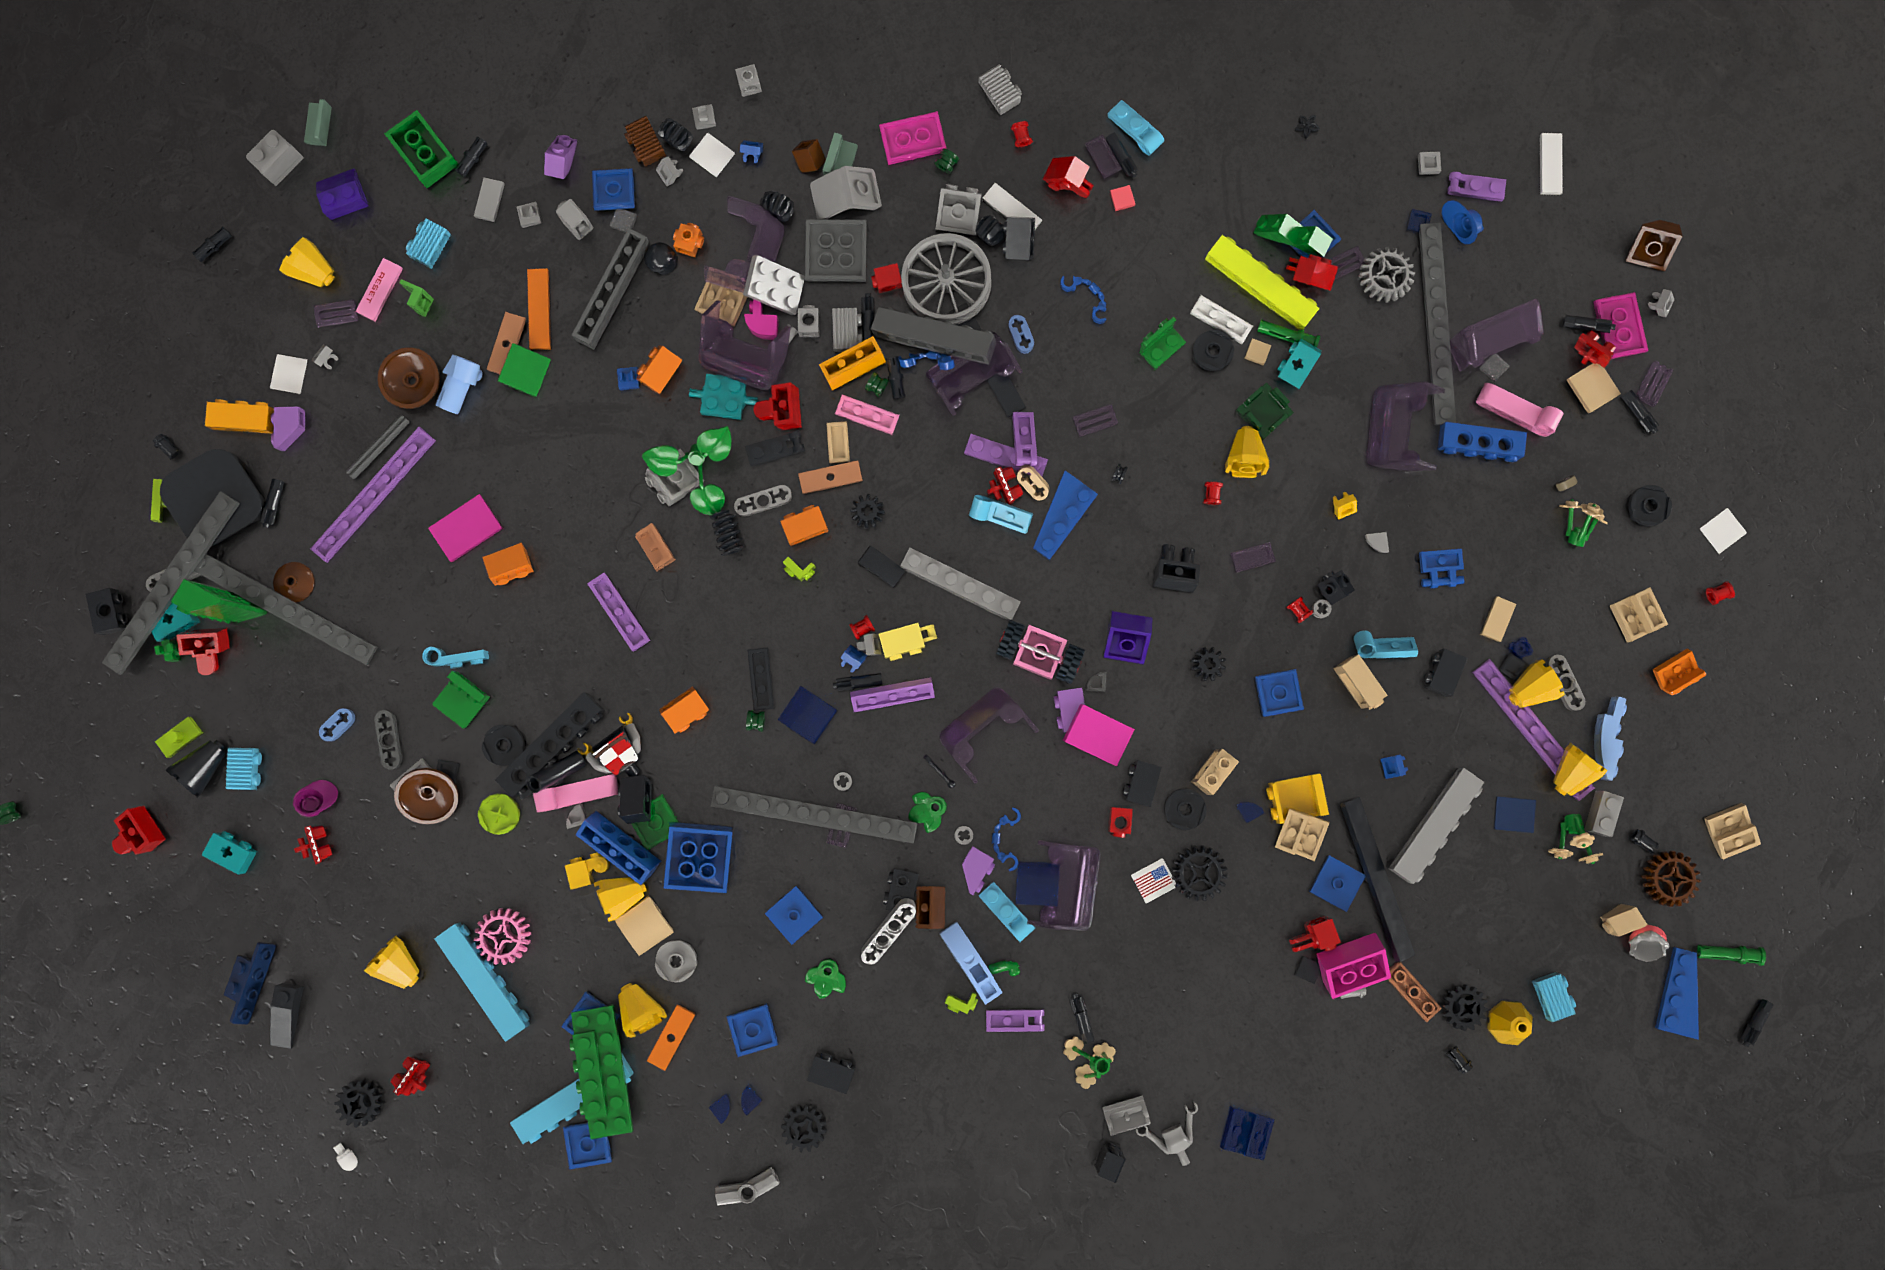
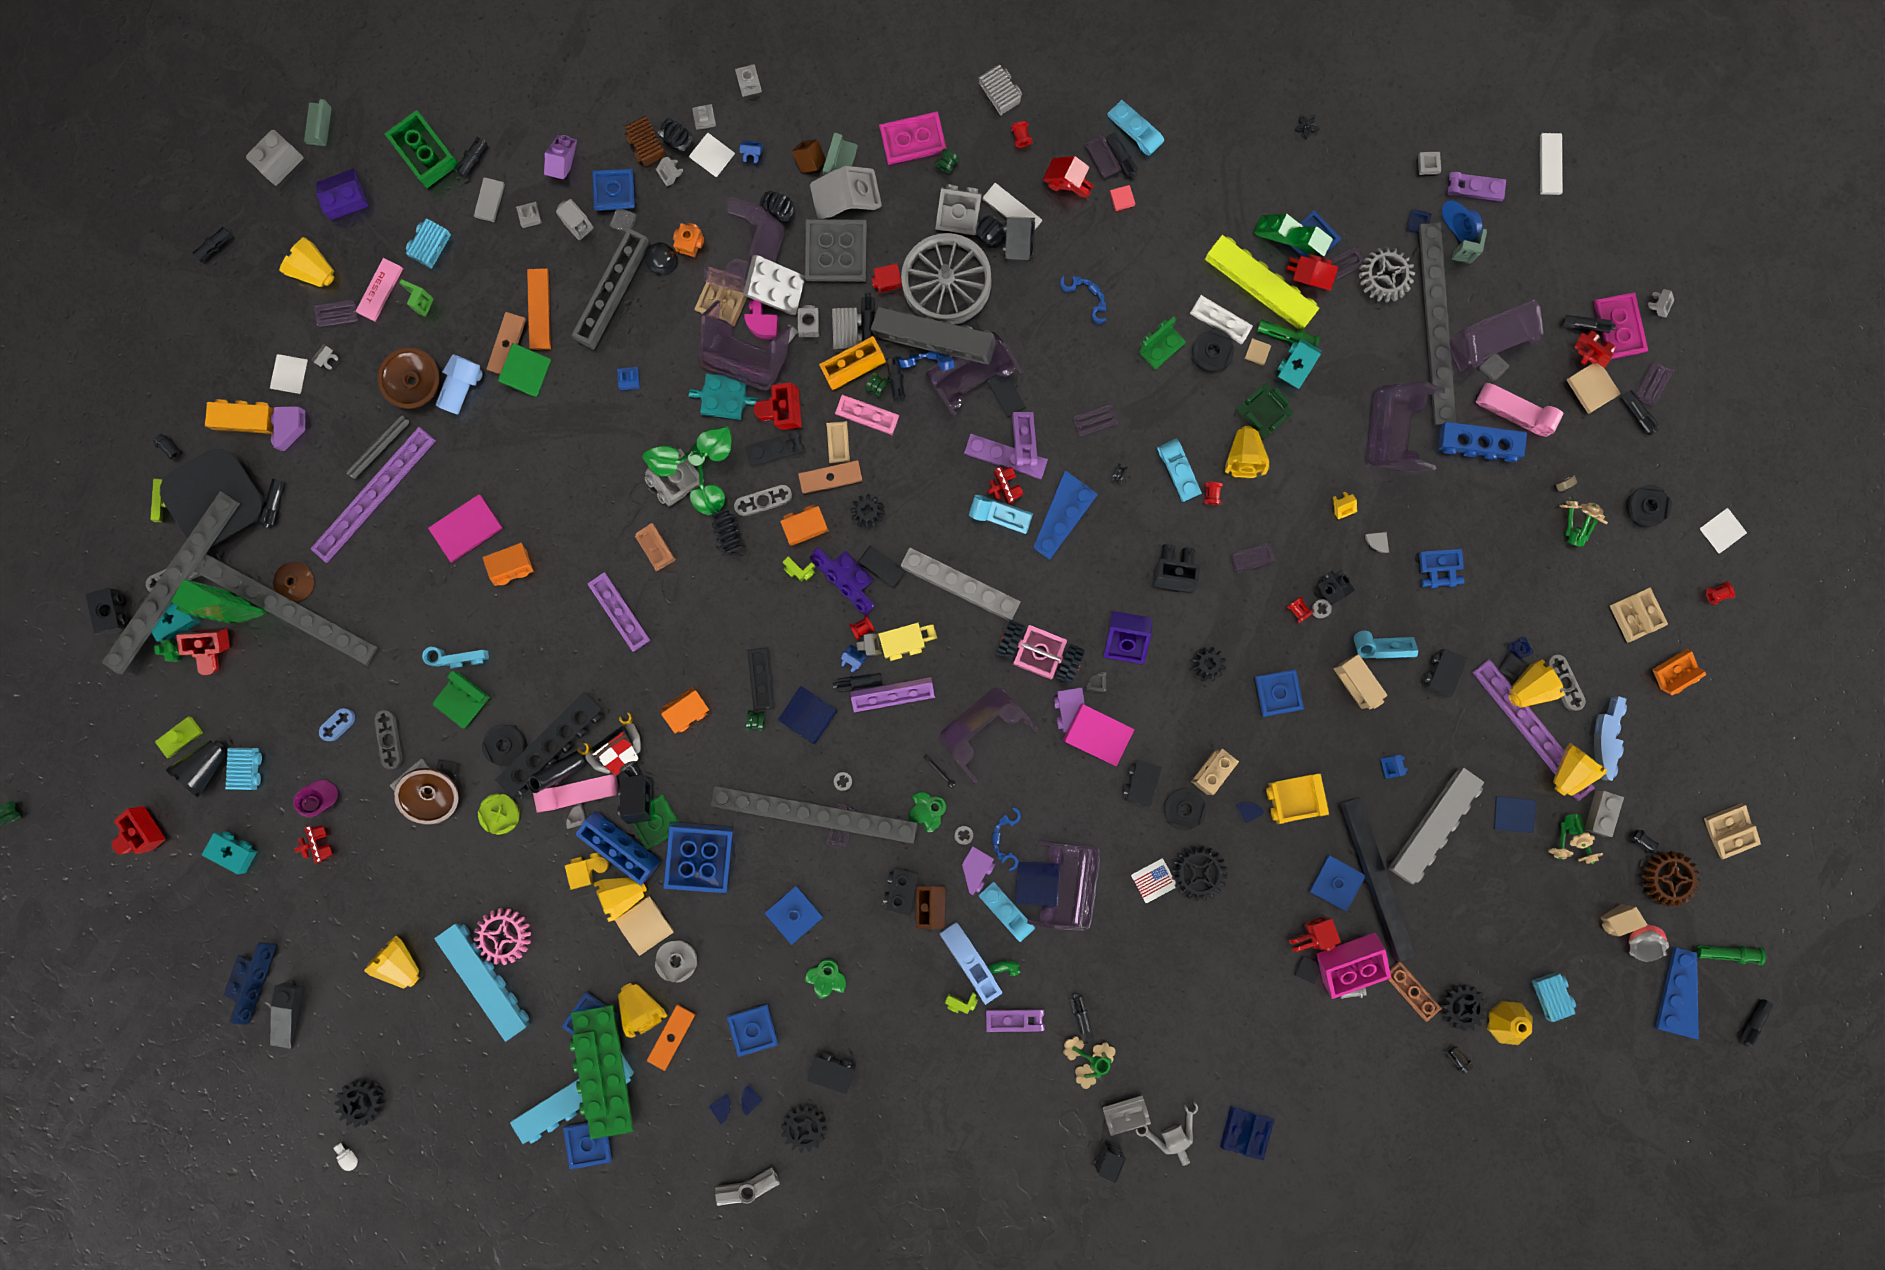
red hips [390,1057,430,1096] -> none
orange brick [636,345,682,394] -> none
light grey beam [861,898,916,964] -> none
medium blue beam [1008,315,1034,354] -> none
tan beam [1017,465,1050,500] -> none
red brick [1108,807,1133,838] -> none
tan slope [1275,809,1330,861] -> none
tan tile [1480,596,1516,642] -> none
reddish brown slope [1625,220,1682,271] -> none
none -> dark purple bracket [810,547,875,615]
none -> medium azure plate [1157,438,1202,502]
none -> sand green panel [1452,229,1487,264]

